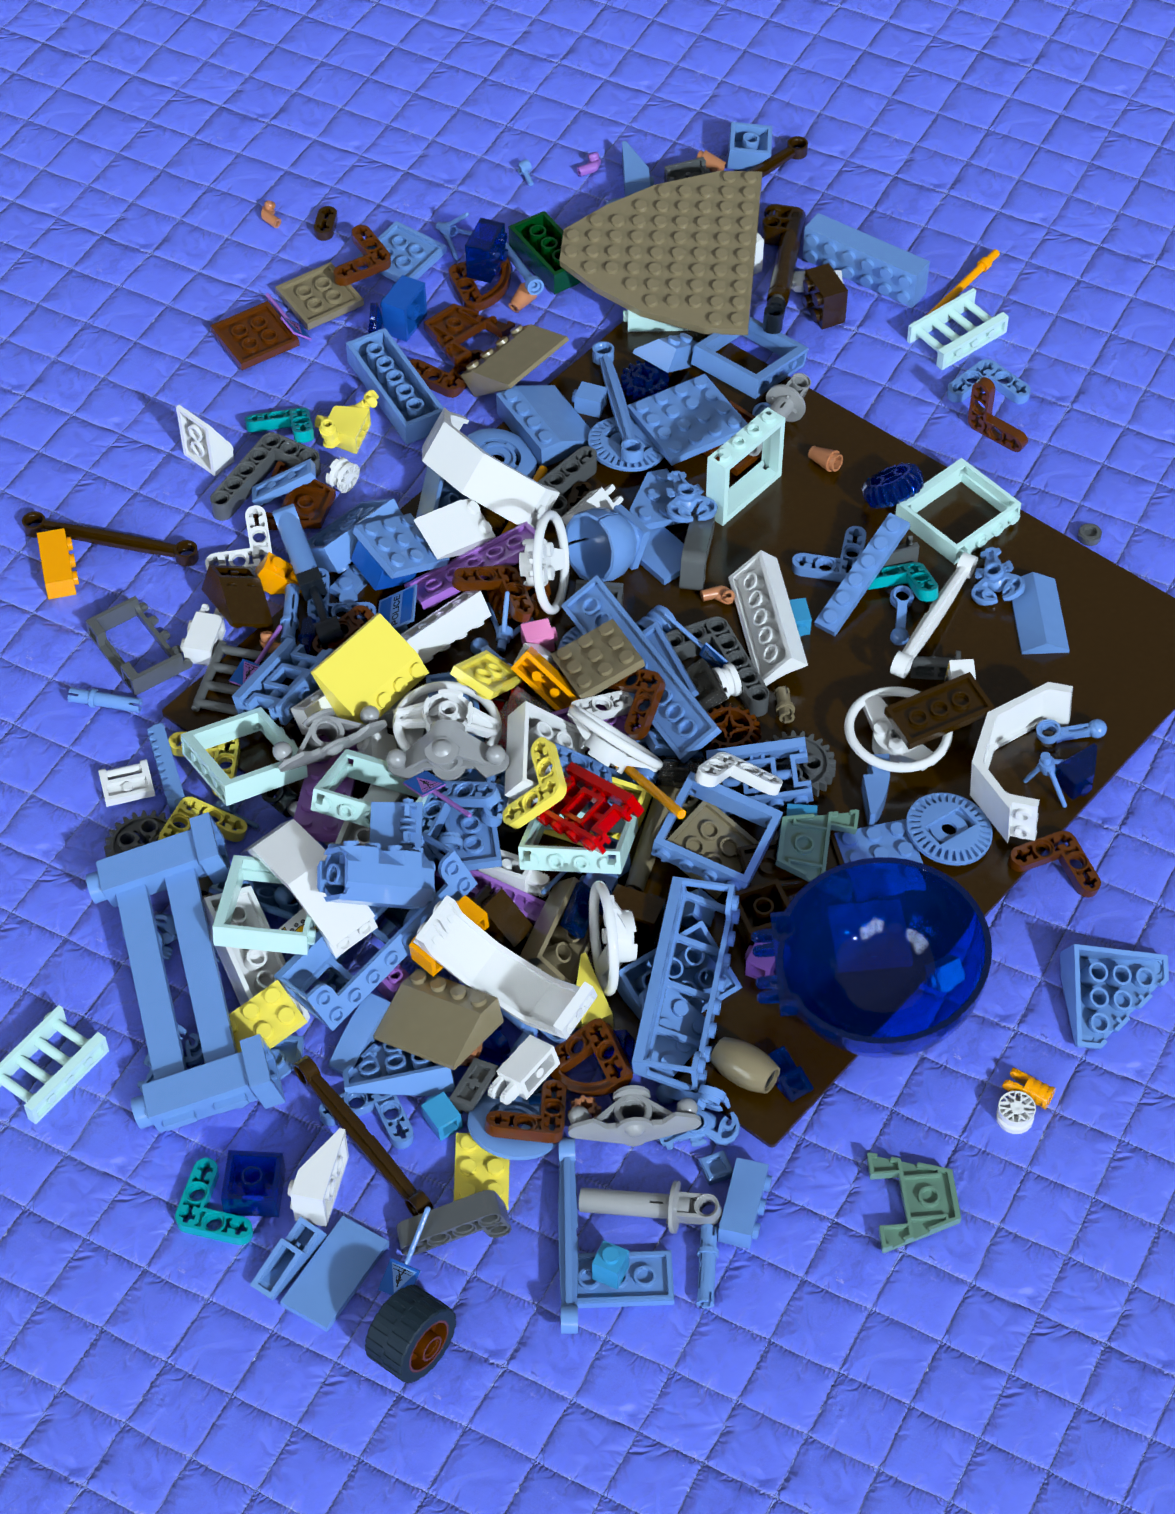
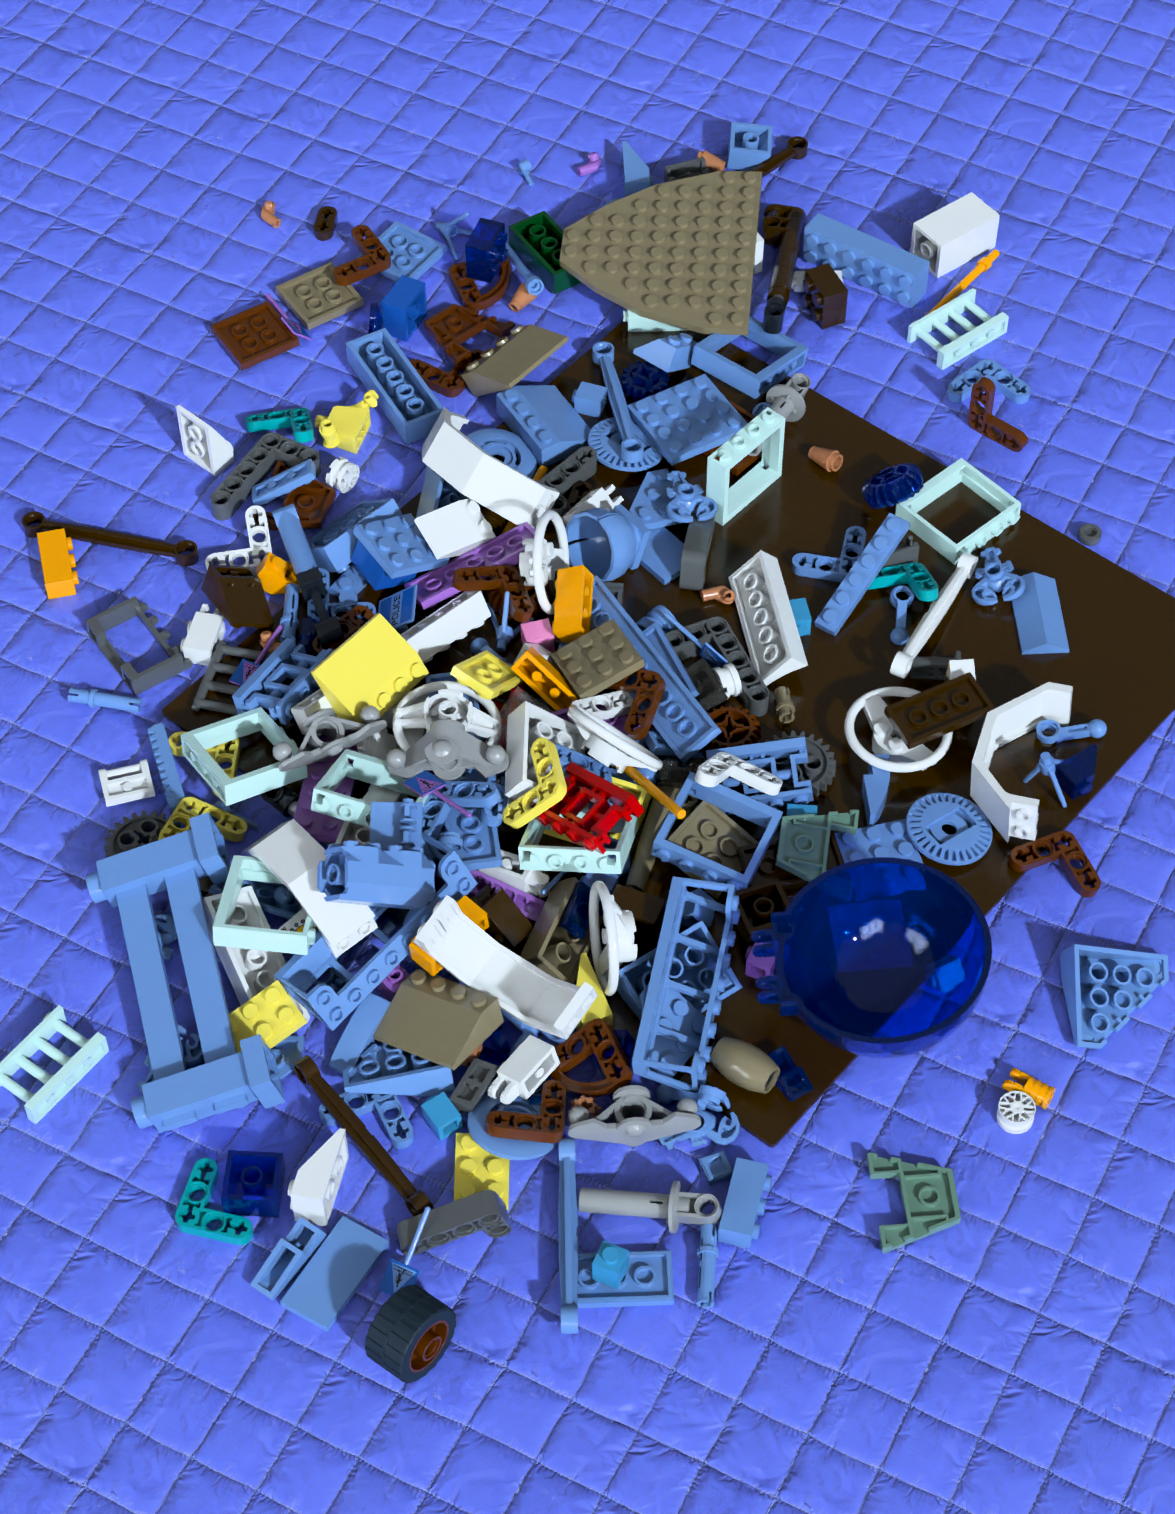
none -> light orange brick [552,565,594,643]
none -> white brick [910,192,1000,278]

